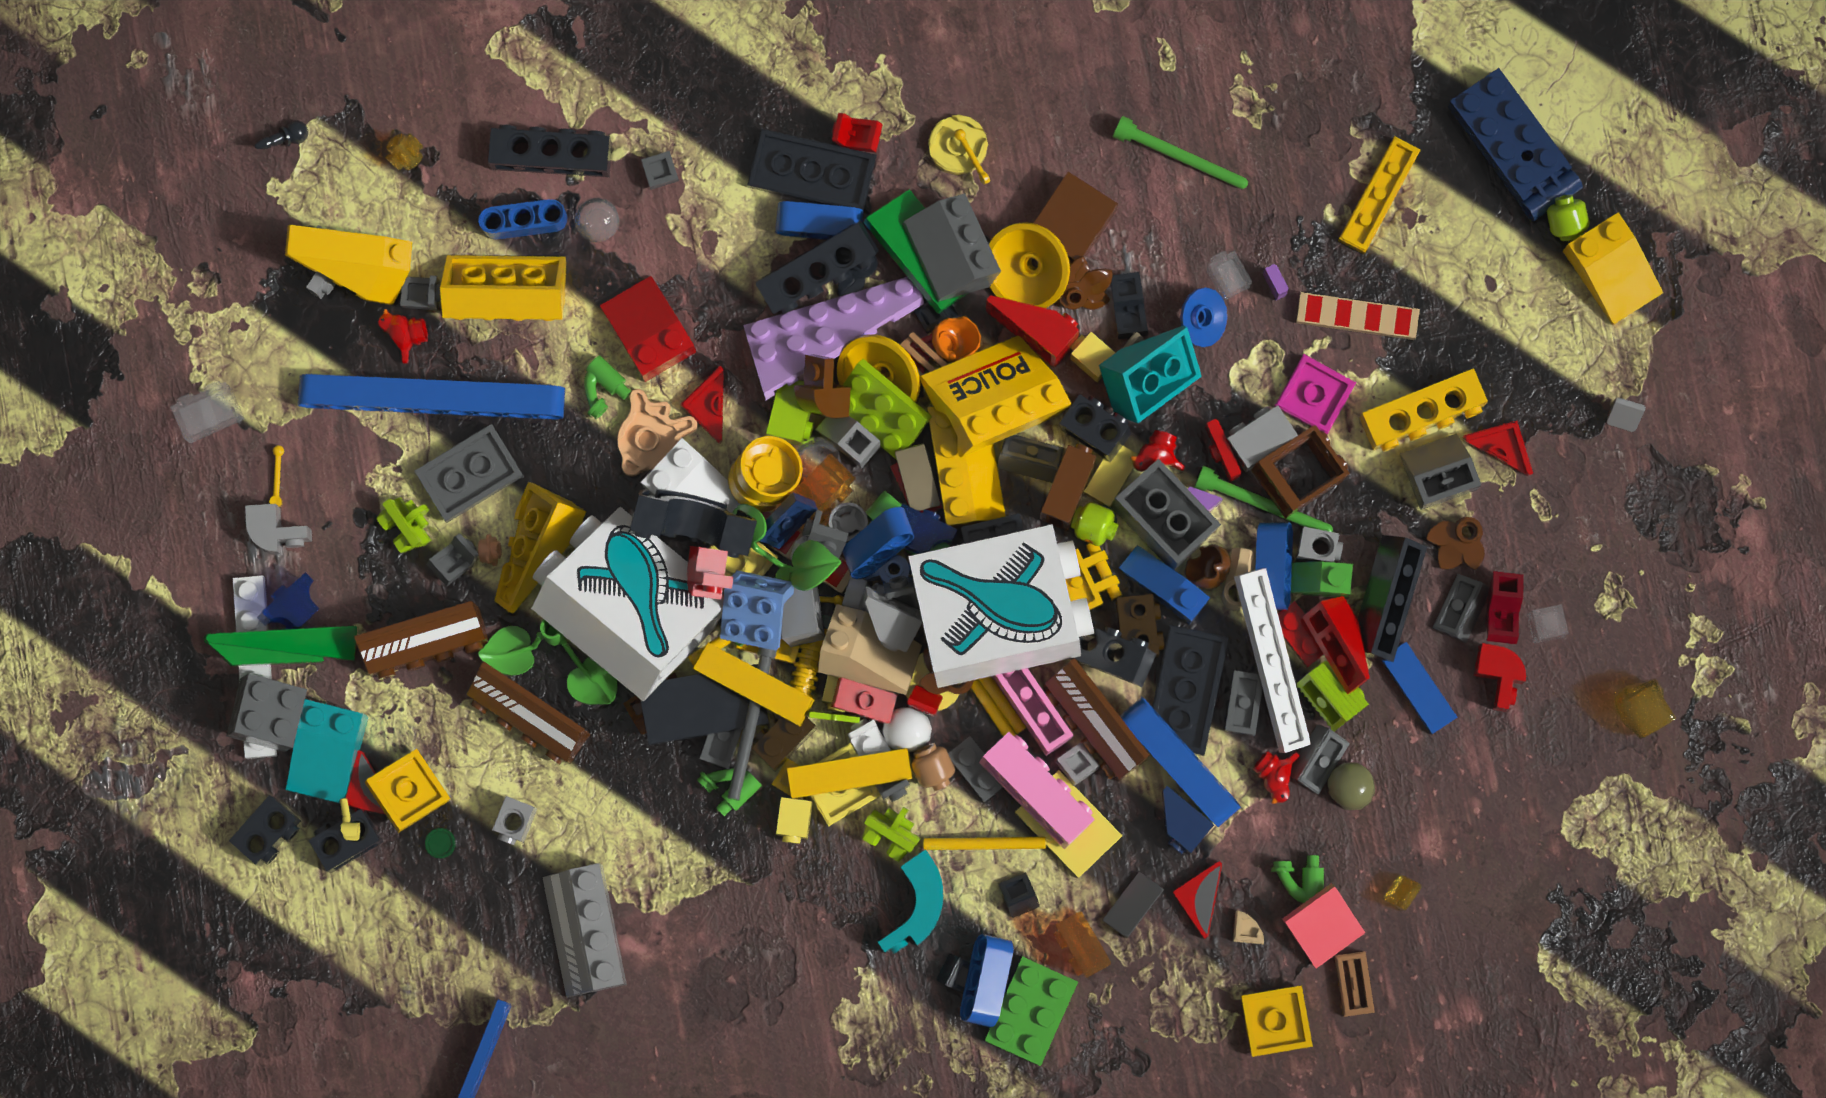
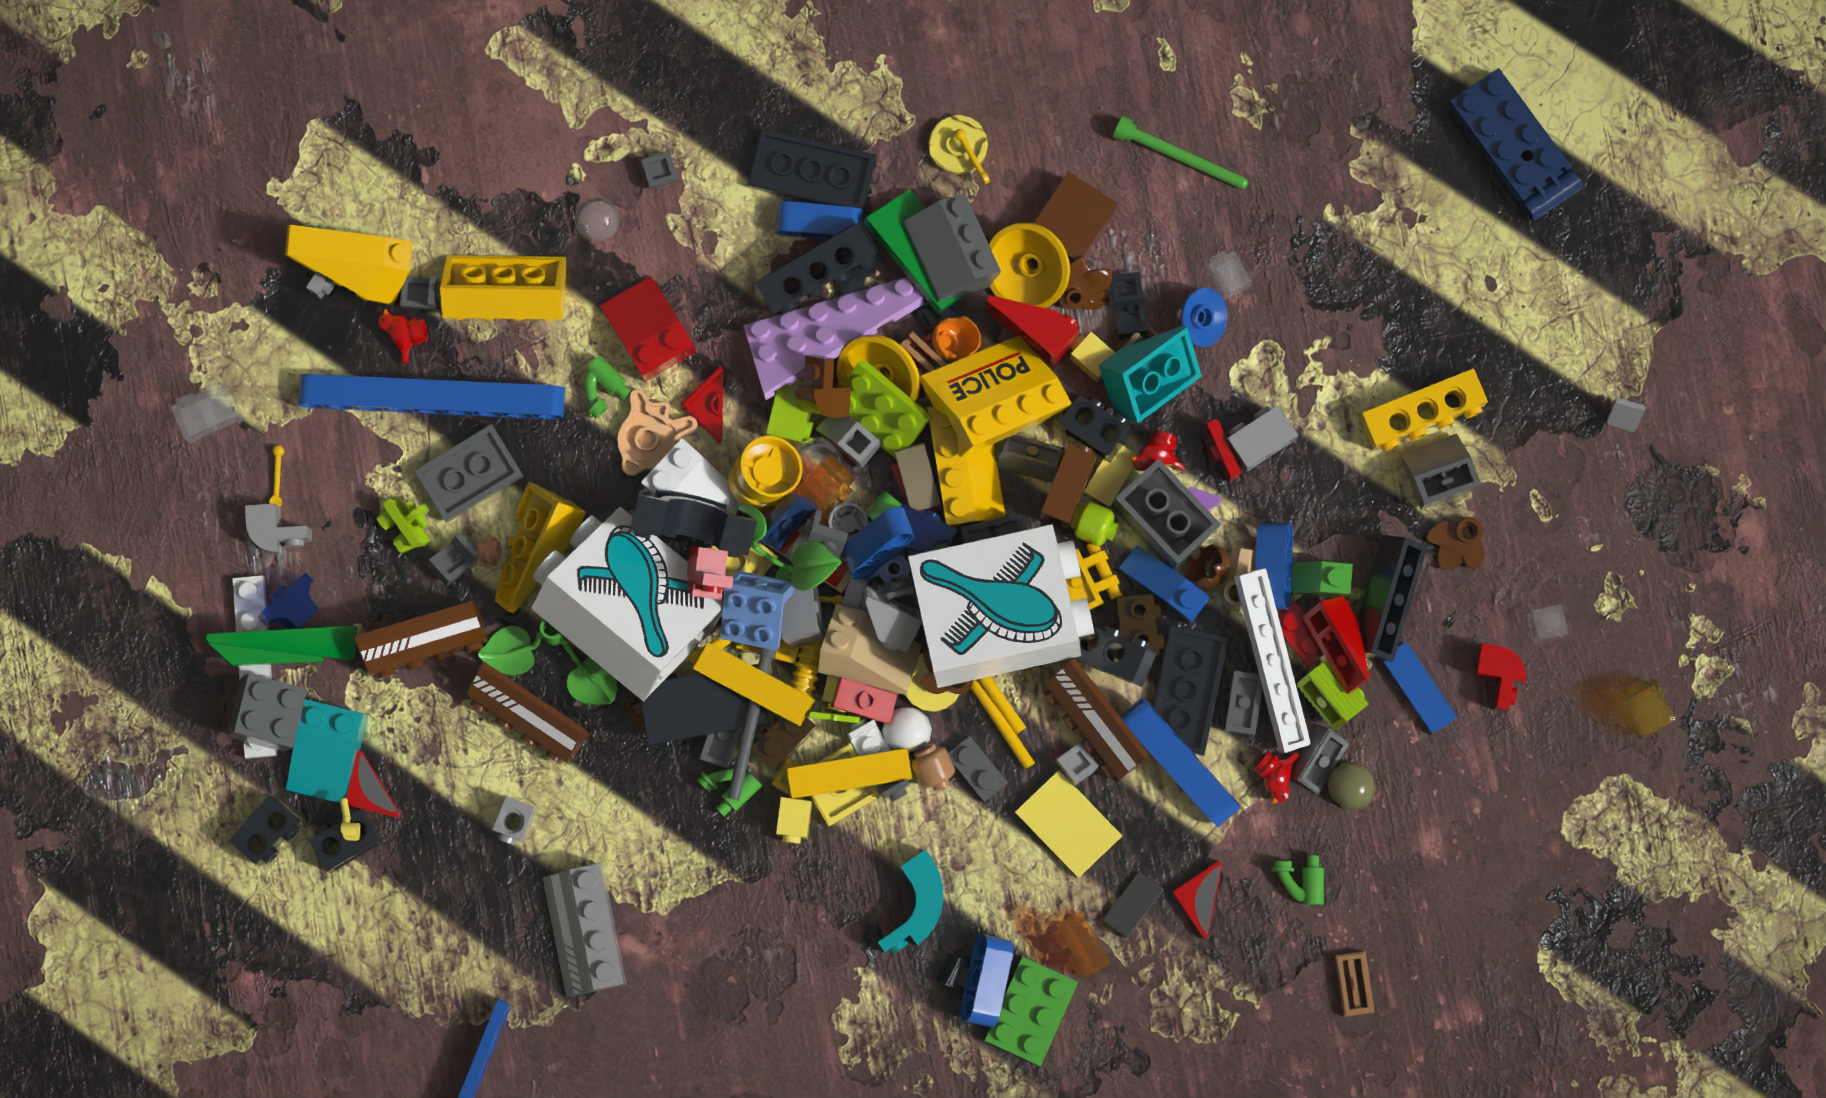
black bar [254,120,309,149] -> none
yellow plate [365,749,450,833] -> none
clear yellow gear [385,133,423,170] -> none
dark green piece [425,828,456,859] -> none
blue beam [479,199,568,240] -> none
black brick [488,125,612,178] -> none
red bracket [832,113,883,153] -> none
lime hips [862,807,921,862] -> none
red slope [907,685,943,717] -> none
yellow bar [924,837,1046,850] -> none
bright pink brick [979,732,1095,850] -> none
bright pink brick [992,668,1073,756] -> none
black slope [998,872,1040,918] -> none
dark blue slope [1162,786,1214,855] -> none
bright green piece [1194,466,1333,532] -> none
tan tile [1233,911,1264,945] -> none
yellow plate [1241,985,1313,1057] -> none
reddish brown window [1251,425,1350,519] -> none
medium lavender tile [1263,264,1289,301] -> none
dark pink tile [1274,354,1356,435] -> none
coral tile [1282,883,1365,968] -> none
tile [1296,292,1420,340] -> none
light grey brick [1296,527,1343,562] -> none
yellow tile [1338,136,1420,254] -> none
clear yellow slope [1384,875,1422,911] -> none
dark grey slope [1433,574,1489,643] -> none
red tile [1462,421,1533,476] -> none
dark red brick [1485,571,1524,644] -> none
lime head [1547,195,1589,241] -> none
yellow slope [1563,212,1663,325] -> none

